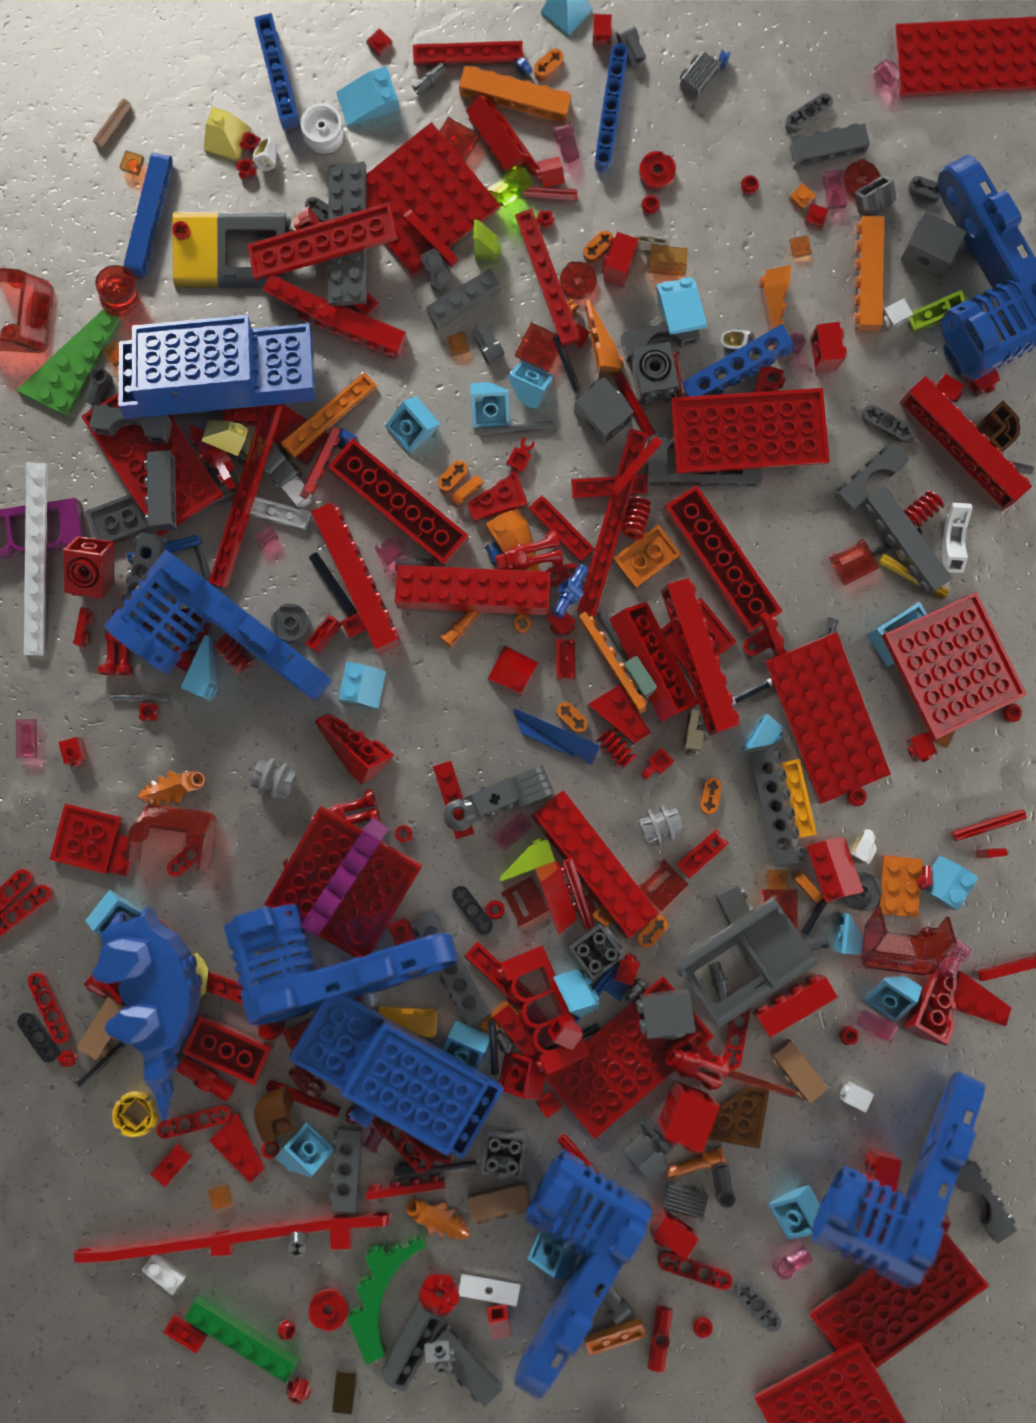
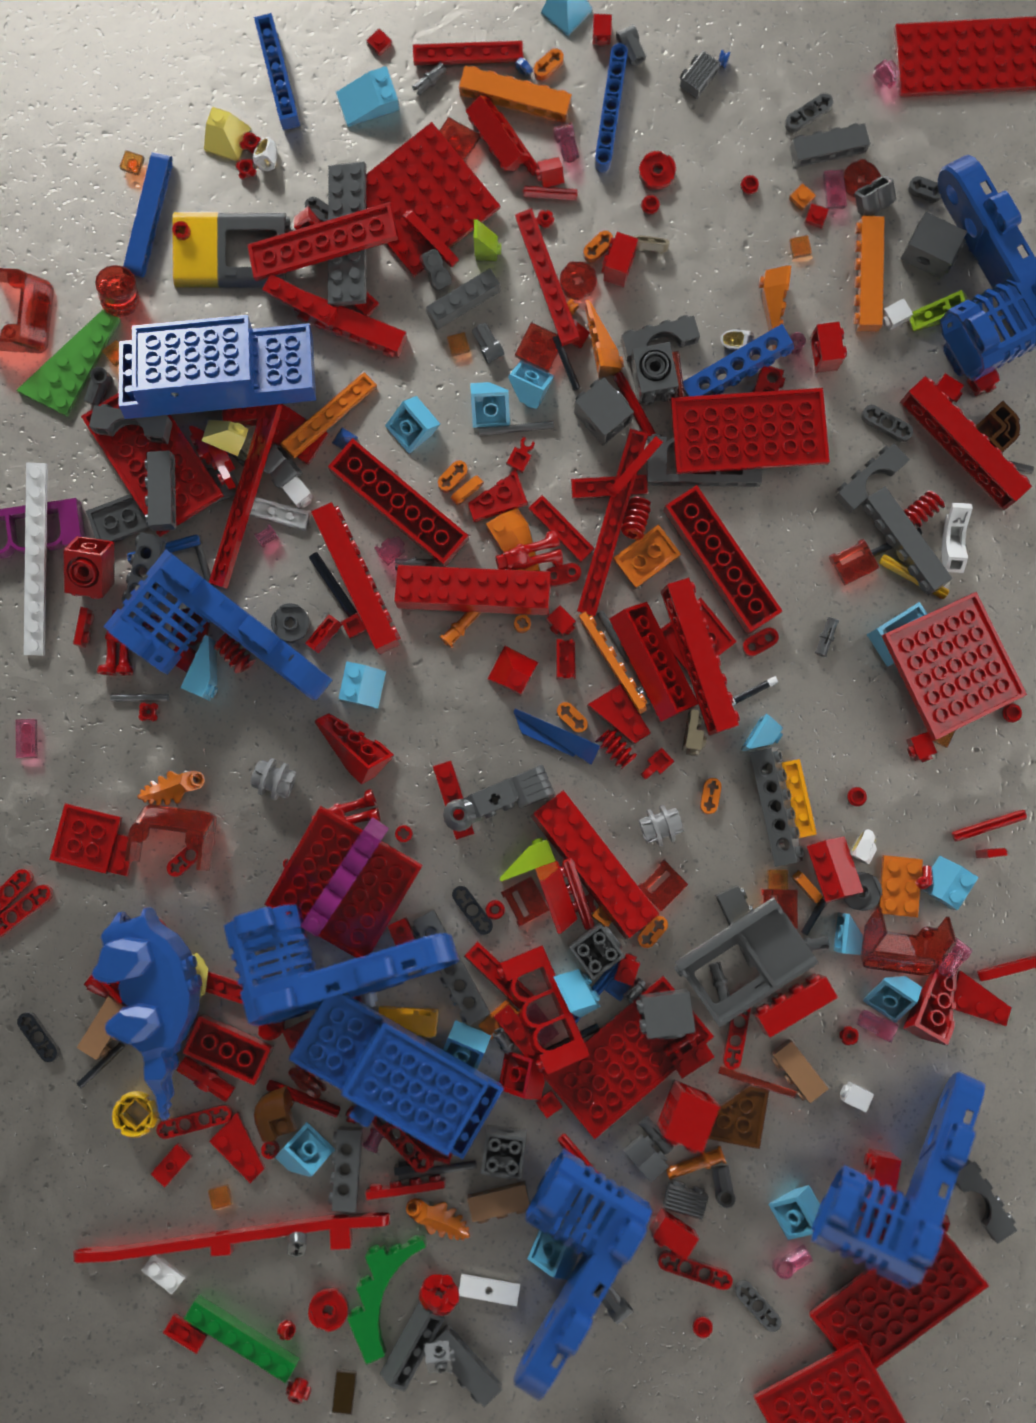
red beam [27,972,72,1044] -> none
red plate [57,1051,78,1067] -> none
red brick [58,737,88,767] -> none
medium azure slope [85,889,142,935] -> none
medium nougat axle [93,98,131,148] -> none
red plate [299,427,340,499] -> none
white wheel [301,103,345,154] -> none
blue pin [485,542,501,568] -> none
red brick [487,1304,512,1340] -> none
clear neon green brick [488,166,534,208] -> none
black bar [488,1021,499,1076] -> none
clear pink plate [492,812,533,852] -> none
red brick [548,1015,583,1049] -> none
blue pin [552,564,589,618] -> none
orange plate [584,1318,646,1356] -> none
sand green slope [624,656,657,699] -> none
red piece [647,1305,673,1373] -> none
clear orange panel [648,245,688,276] -> none
medium azure slope [656,277,707,335] -> none
red piece [666,1050,730,1091] -> none
red plate [676,828,729,879] -> none
red plate [759,613,788,657] -> none
red plate [764,632,891,804] -> none

